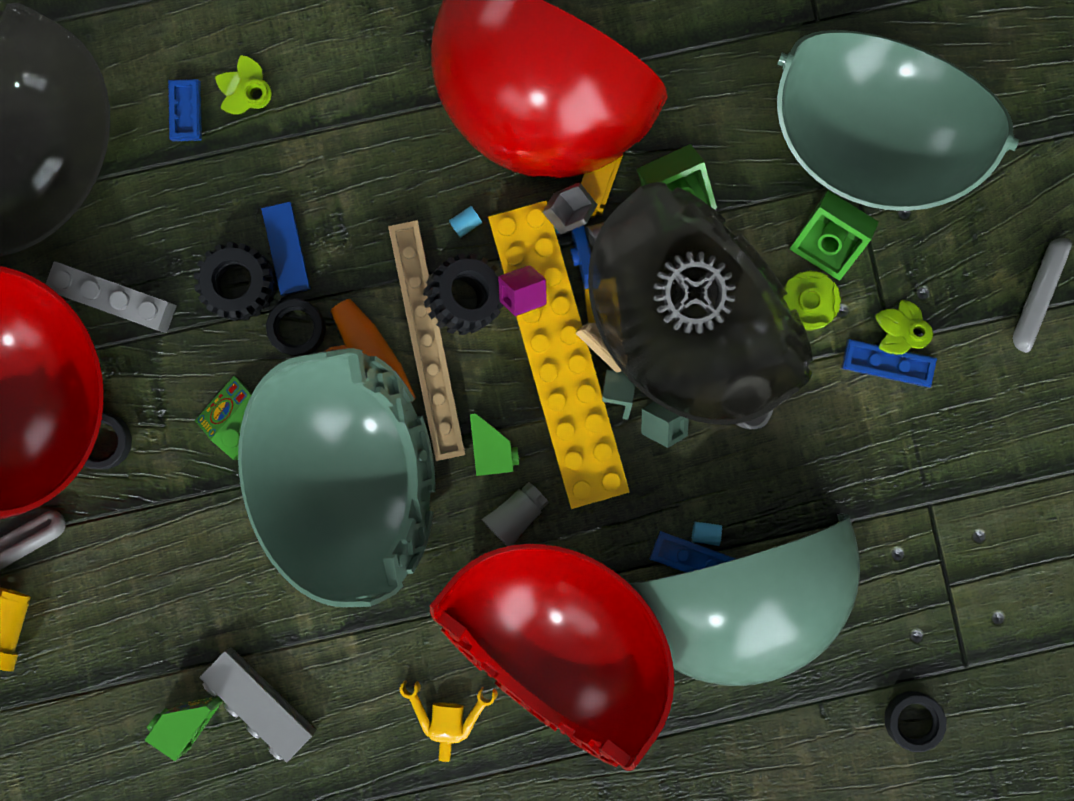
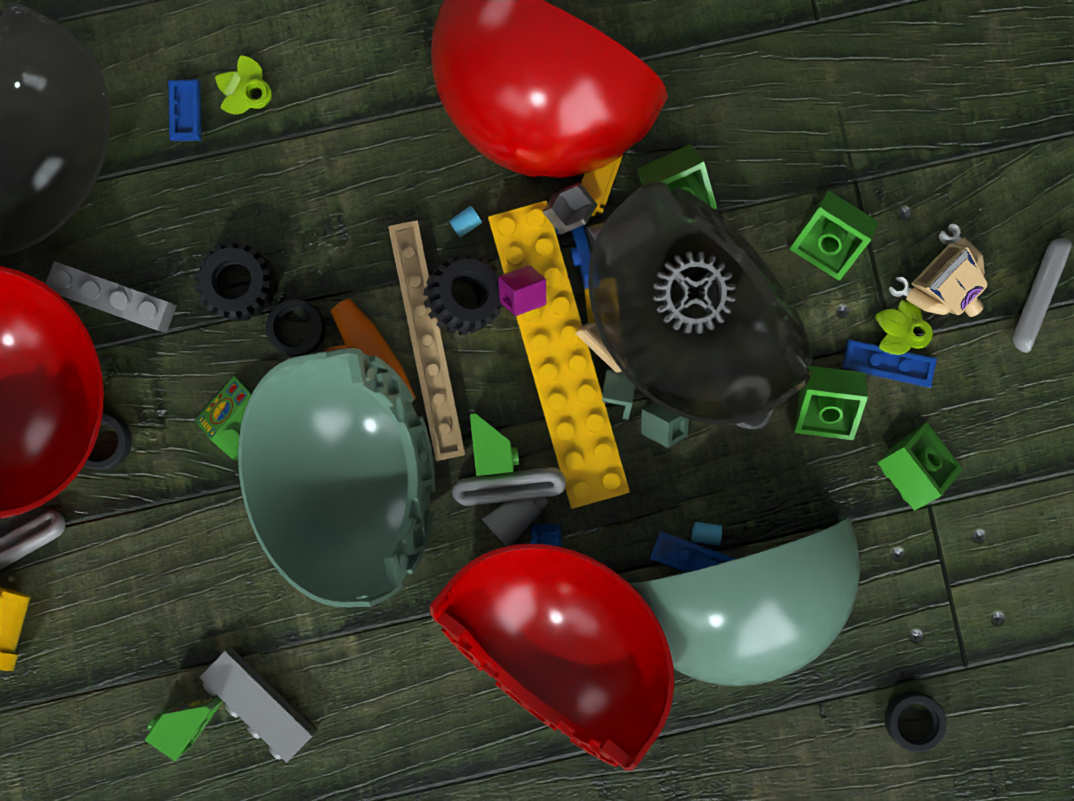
blue tile [261,202,311,296] -> none
yellow piece [400,680,498,762] -> none
sand green windscreen [777,30,1019,211] -> none
lime tile [780,270,841,331] -> none
none -> light grey piece [452,467,566,506]
none -> blue plate [531,524,562,547]
none -> bright green slope [794,365,868,440]
none -> bright green slope [877,422,963,511]
none -> tan torso [889,224,987,317]

